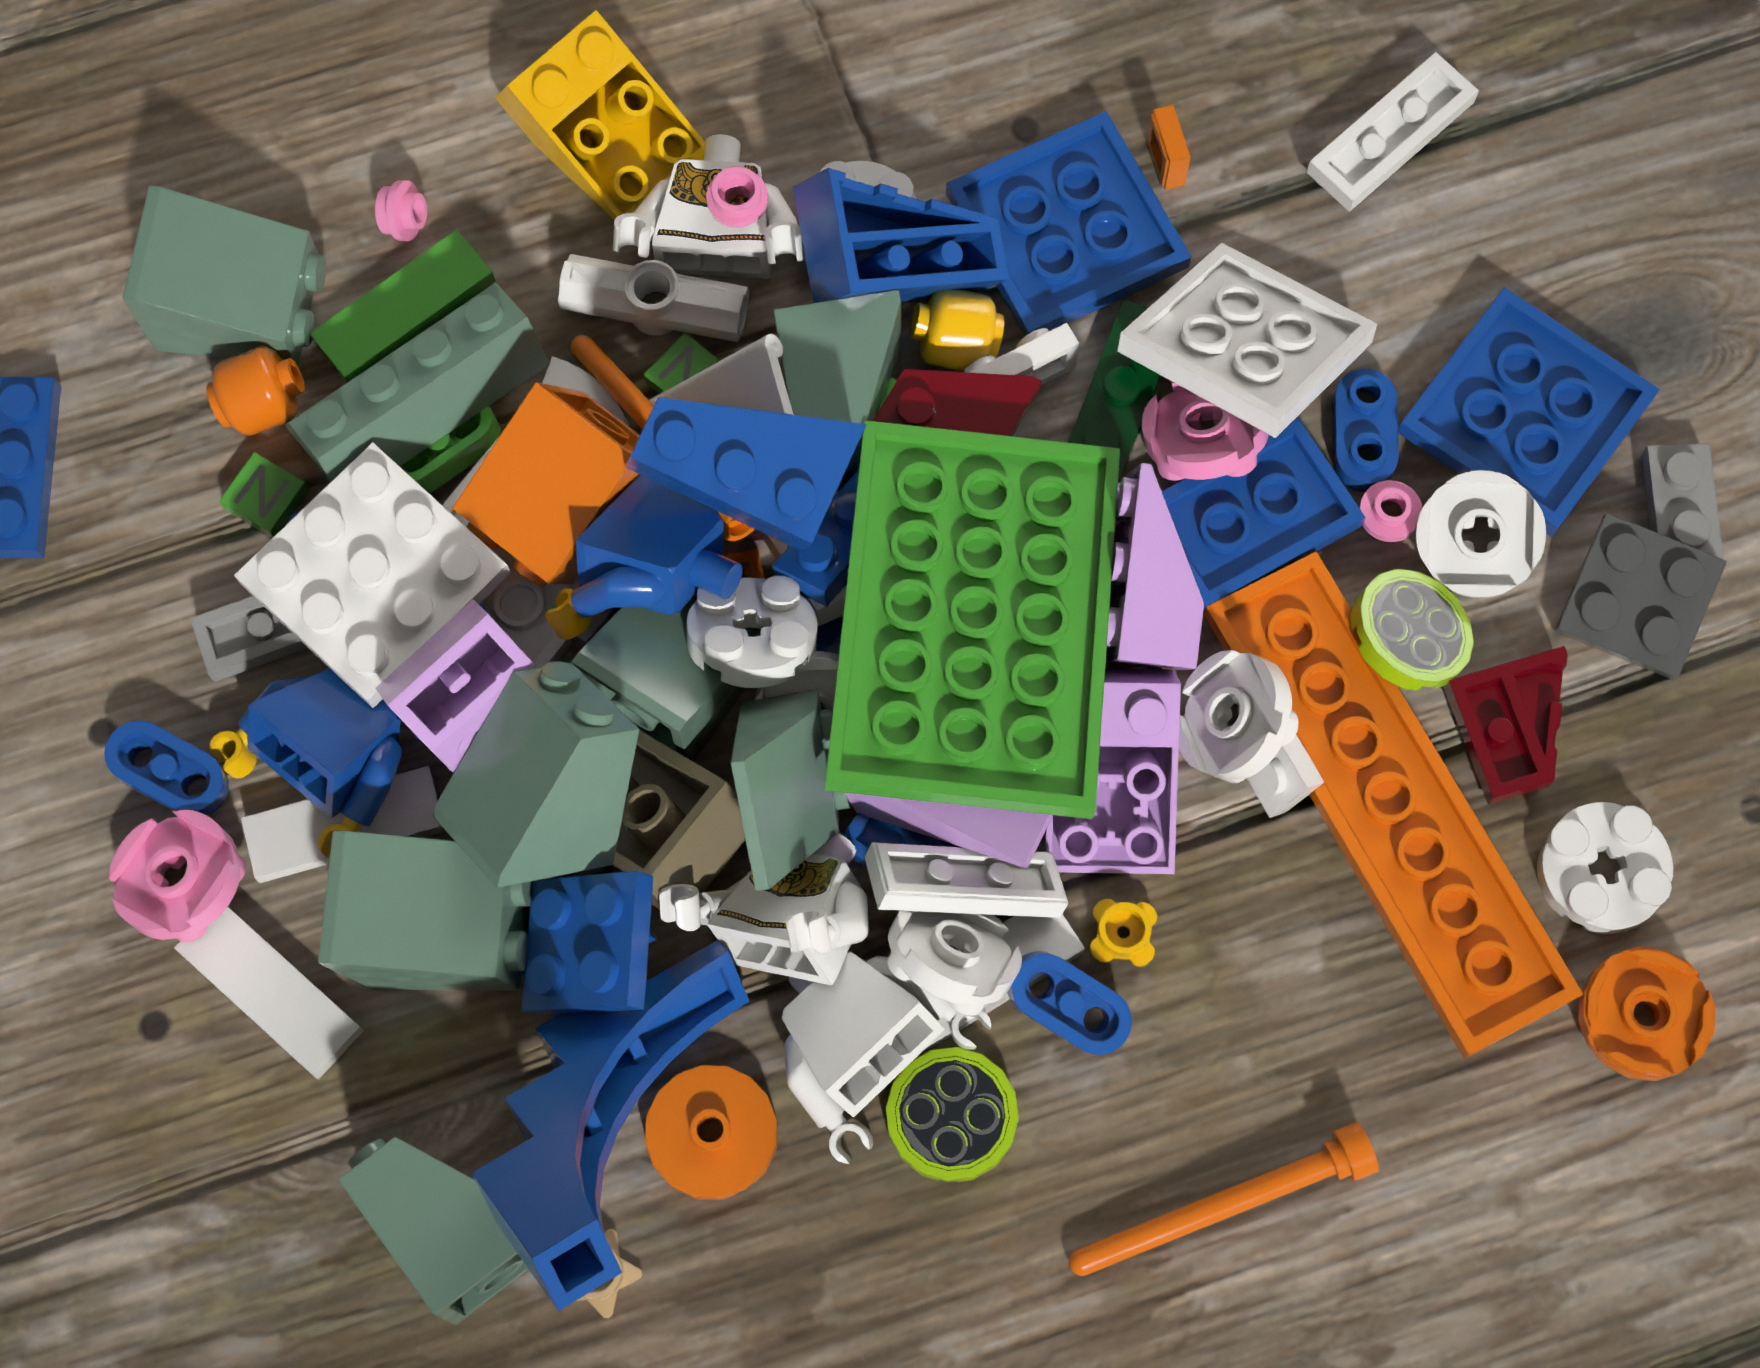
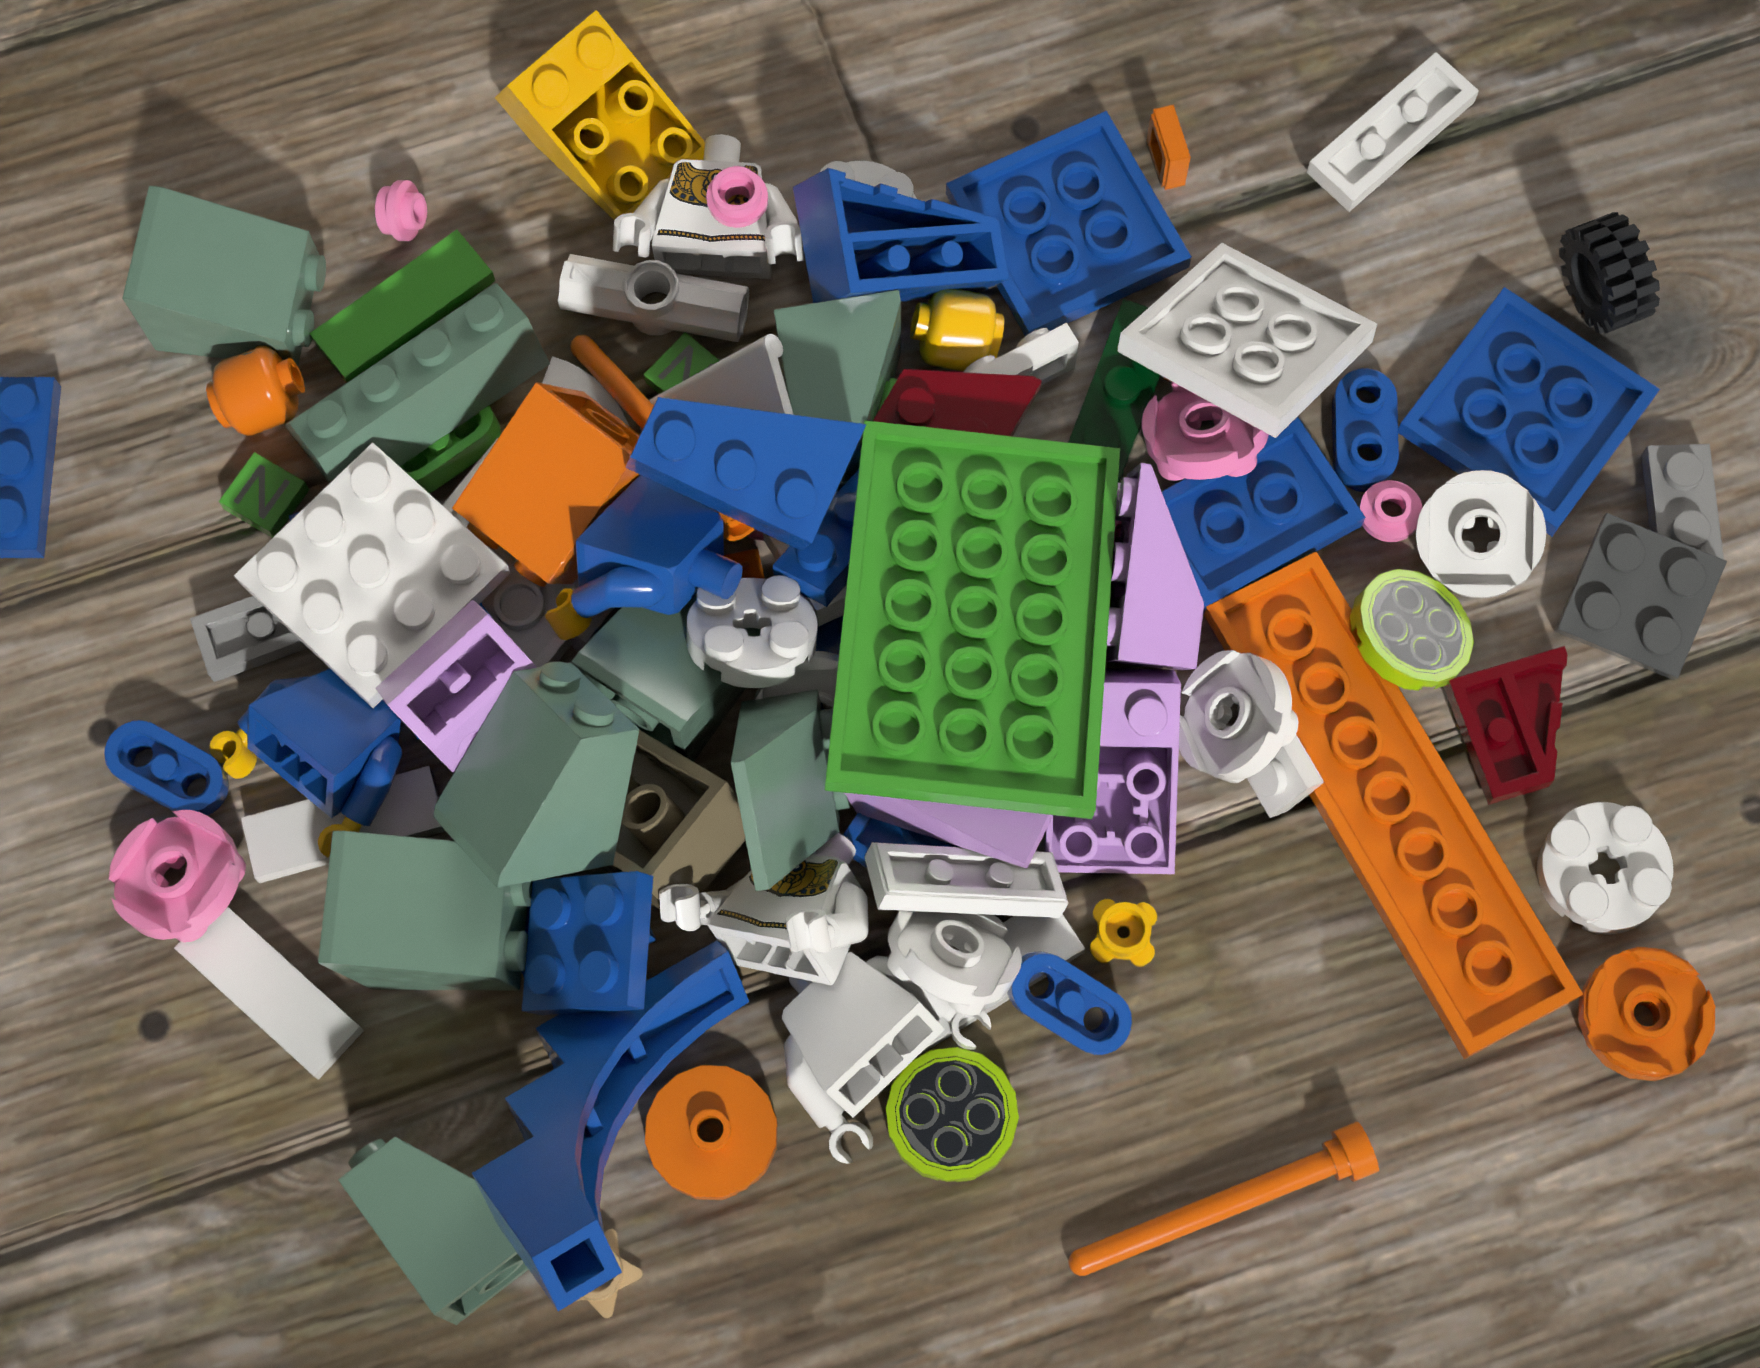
none -> black tyre [1559,212,1660,334]

